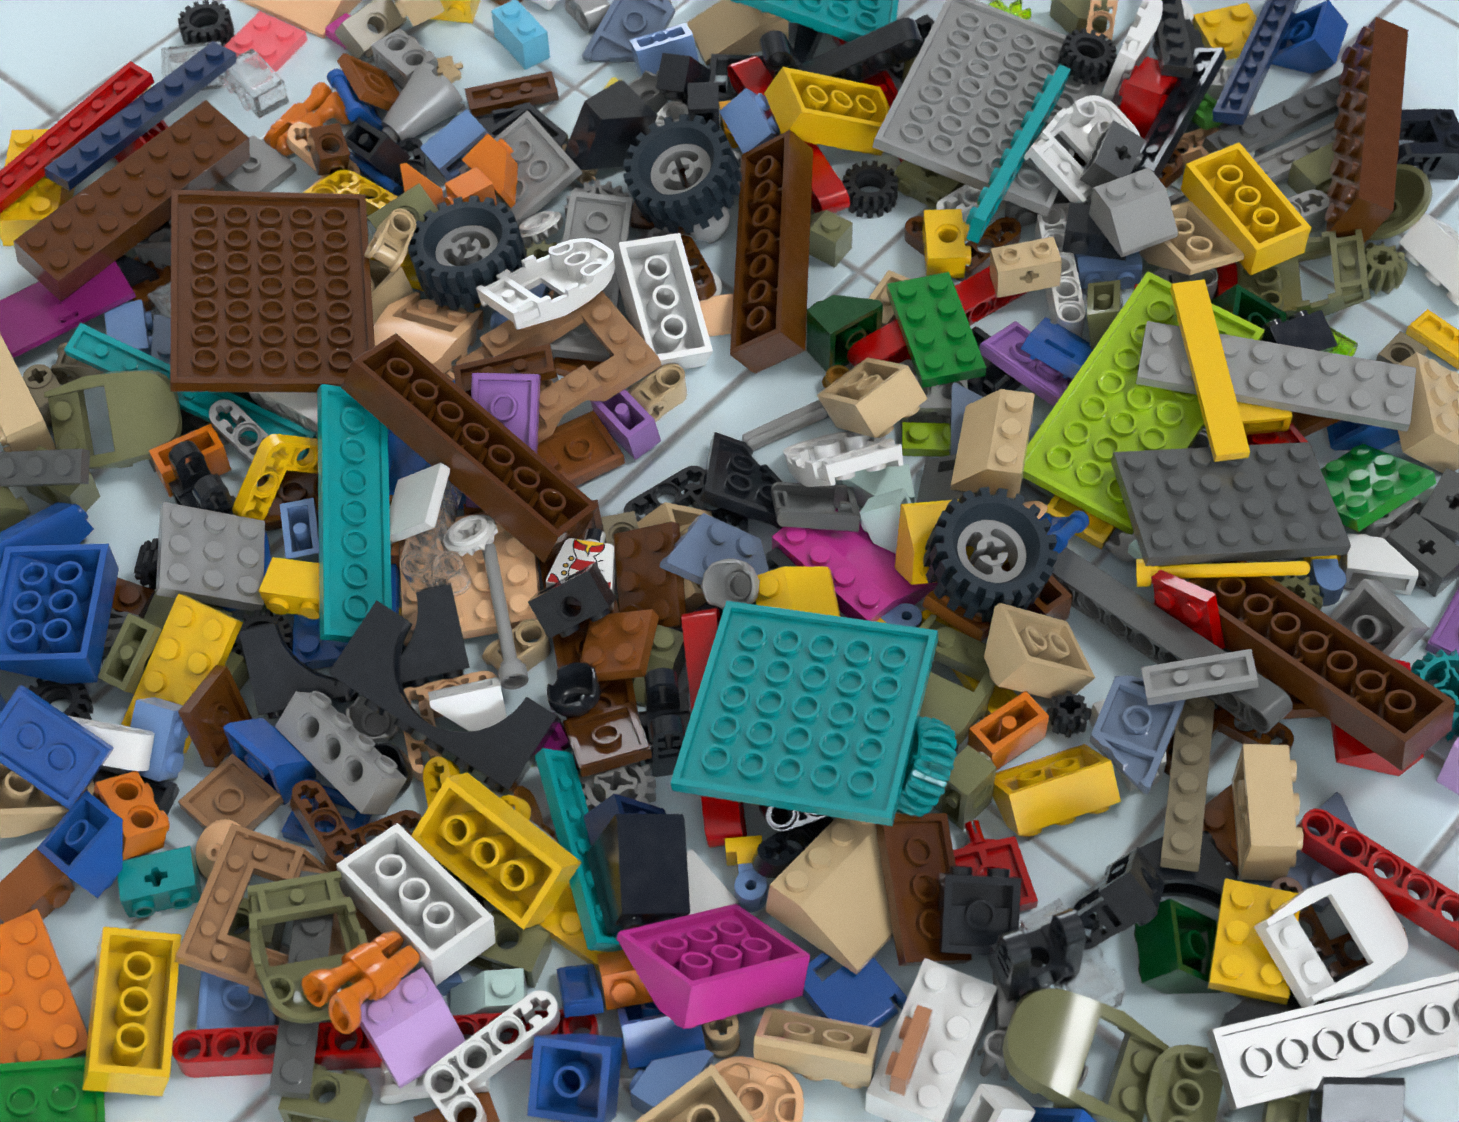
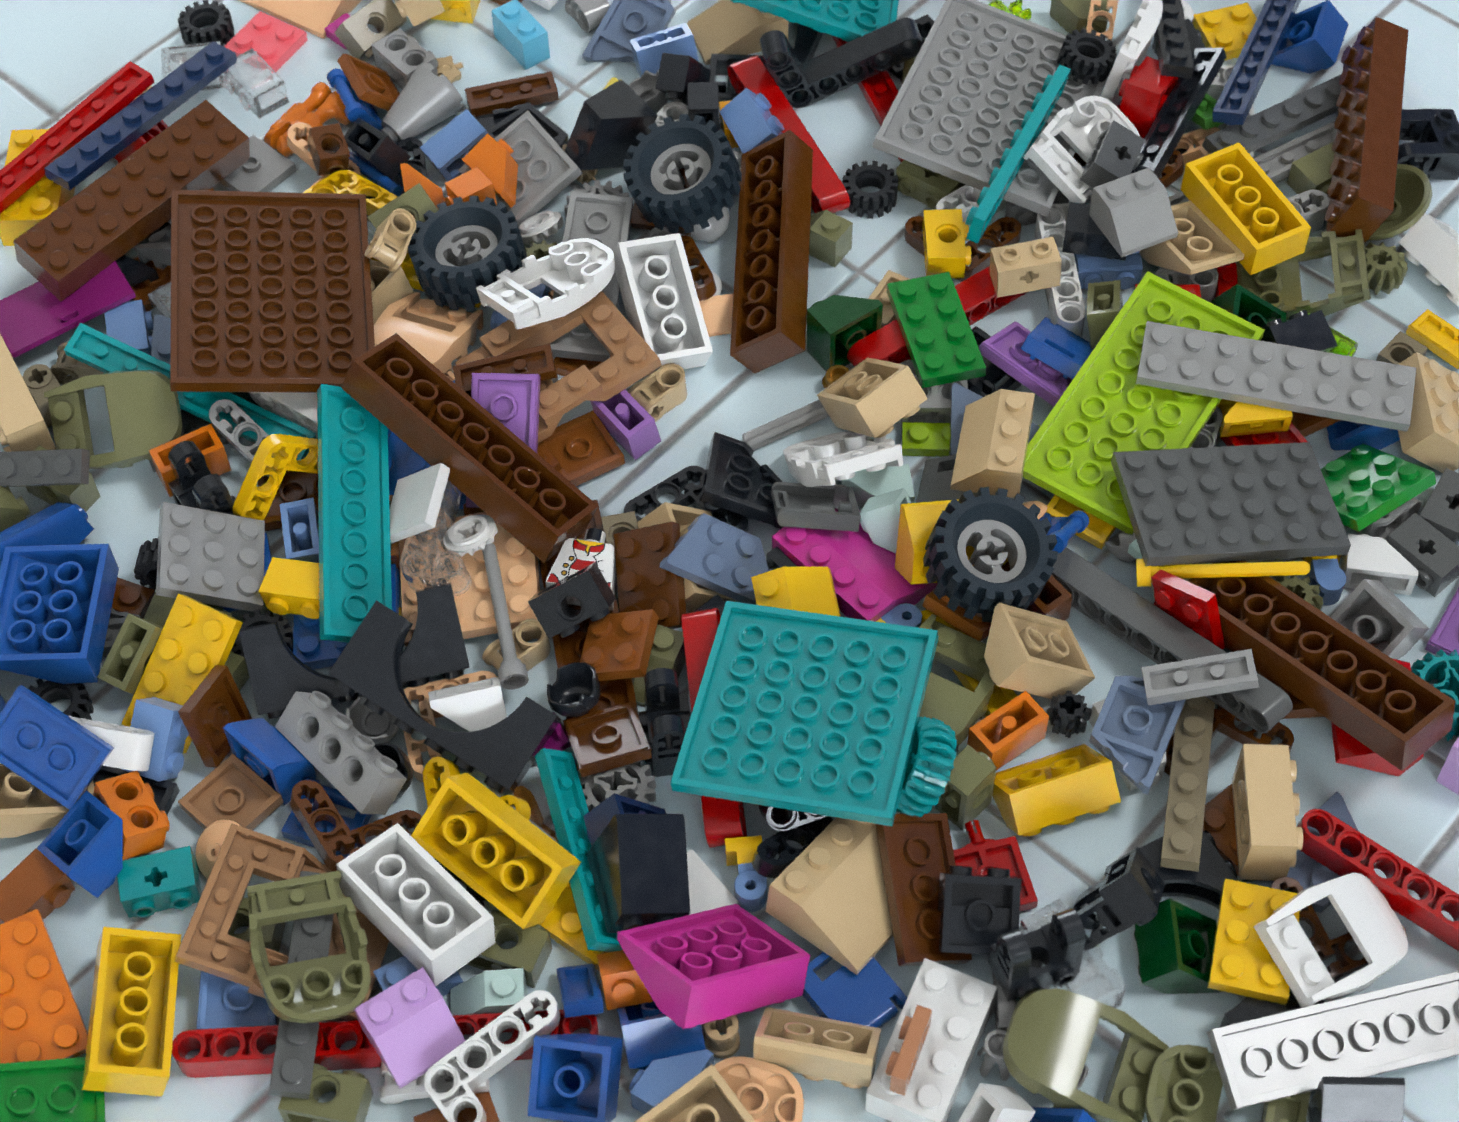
orange piece [302,930,421,1034] -> none
light grey hair [701,558,760,610] -> none
yellow brick [764,67,890,156] -> none
yellow tile [1170,279,1250,462] -> none

